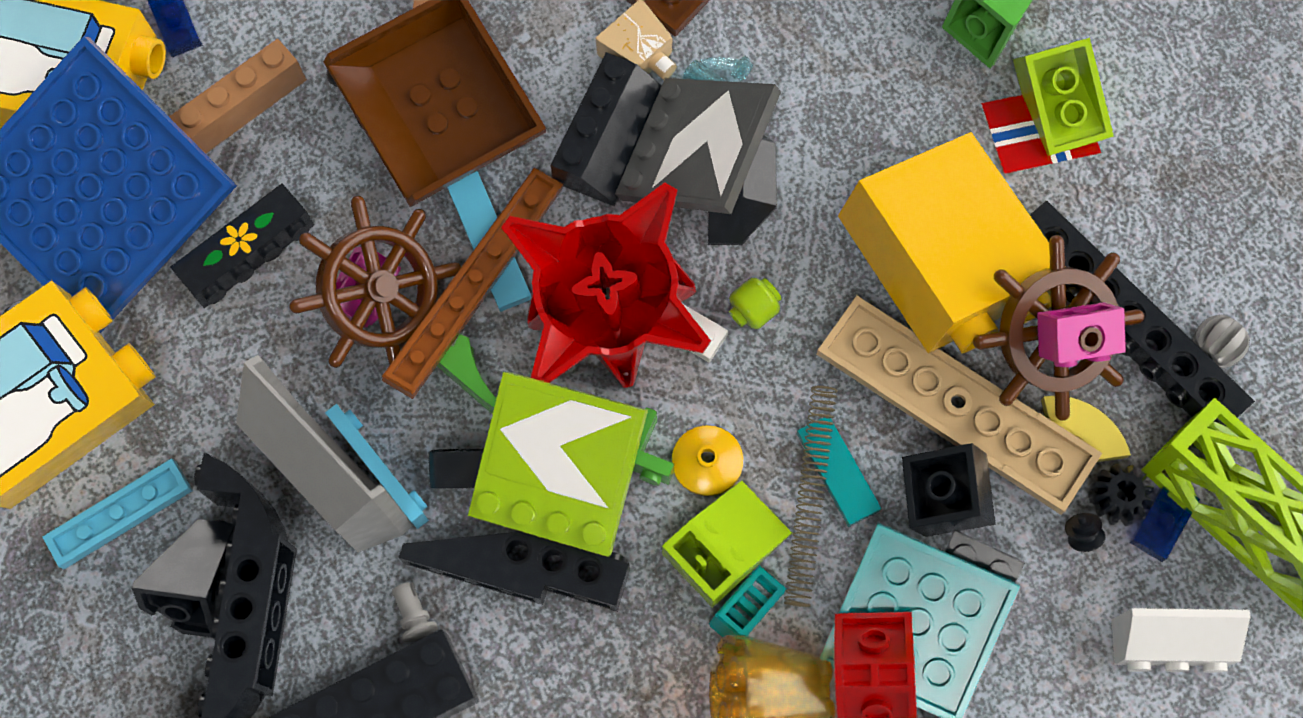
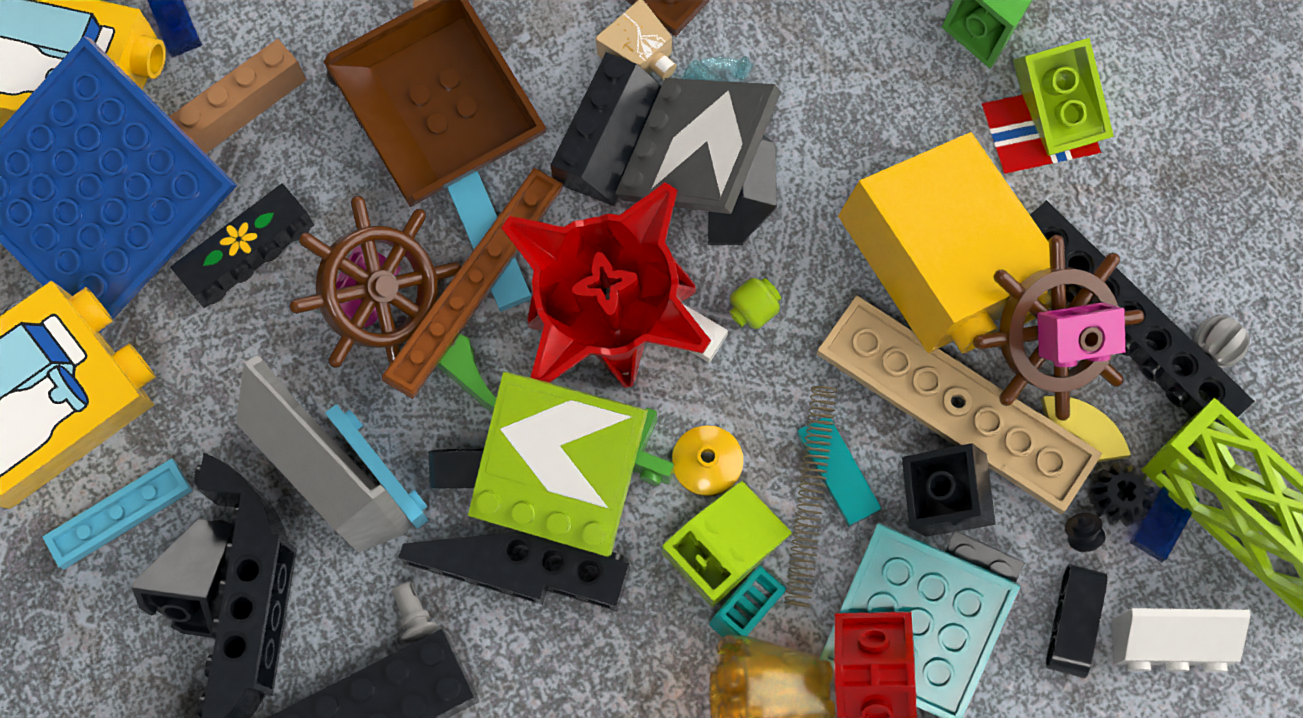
none -> black beam [1046,564,1108,679]

